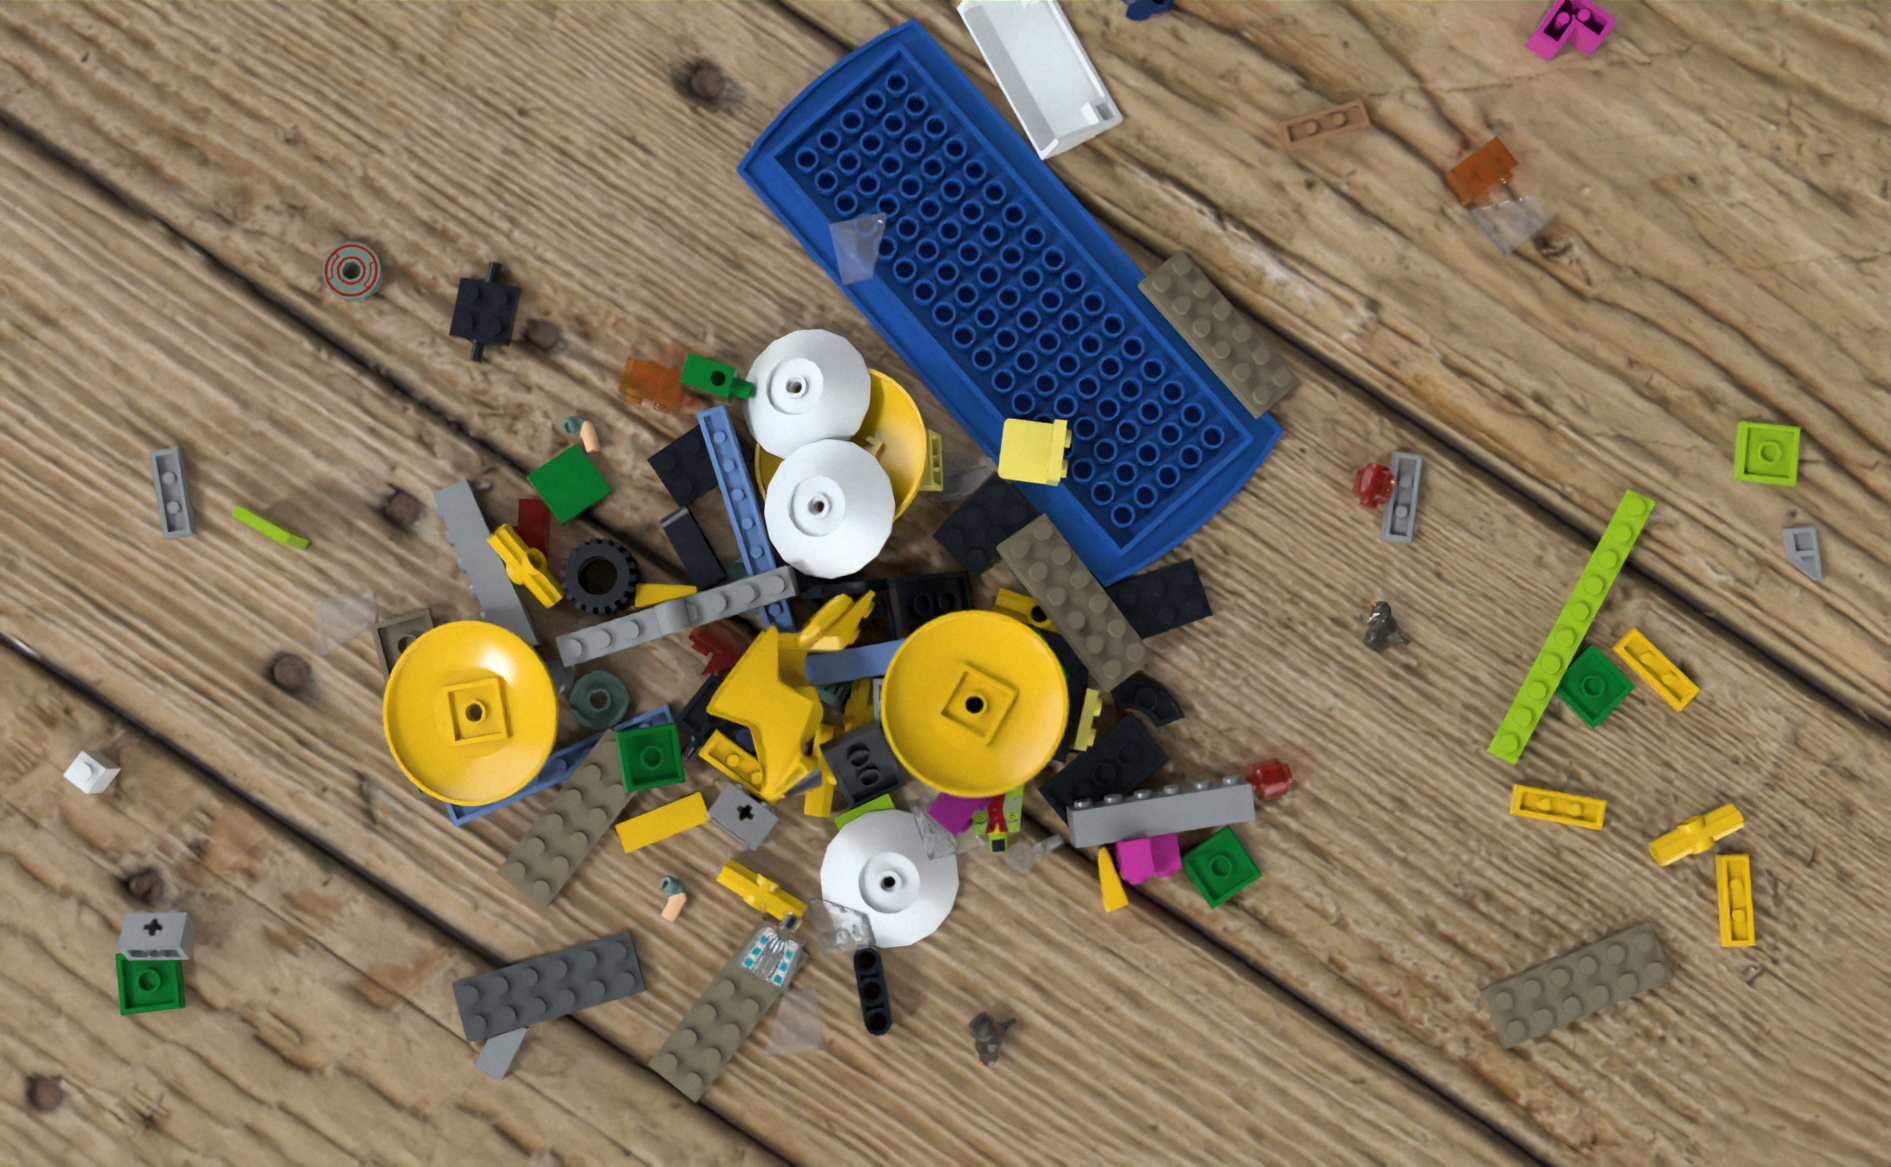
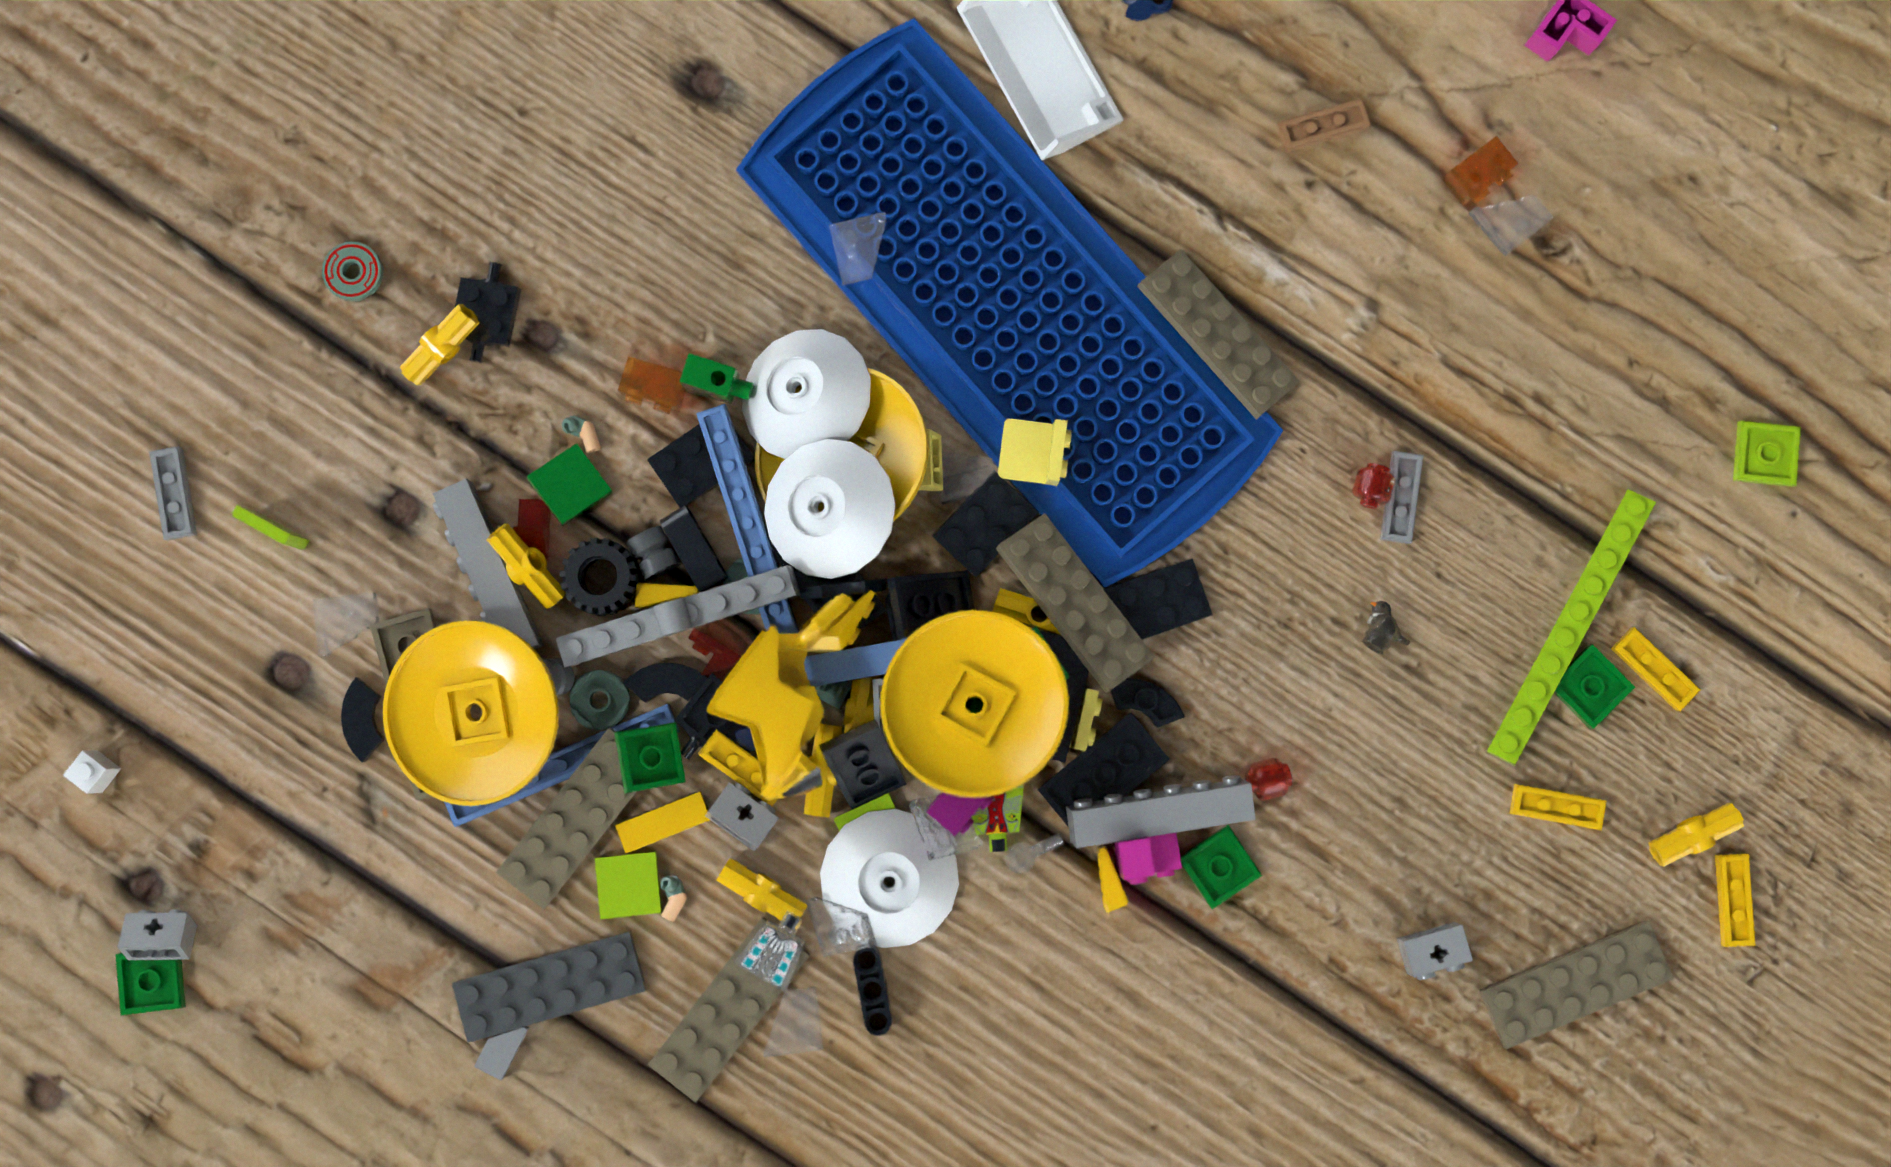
clear smoke animal [967,1011,1017,1067] -> none
light grey tile [1782,525,1823,581] -> none
none -> black tile [341,677,385,762]
none -> yellow piece [400,304,480,386]
none -> lime tile [595,851,662,919]
none -> black tile [623,663,708,703]
none -> dark grey wheel [626,525,681,581]
none -> light grey brick [1396,922,1473,980]

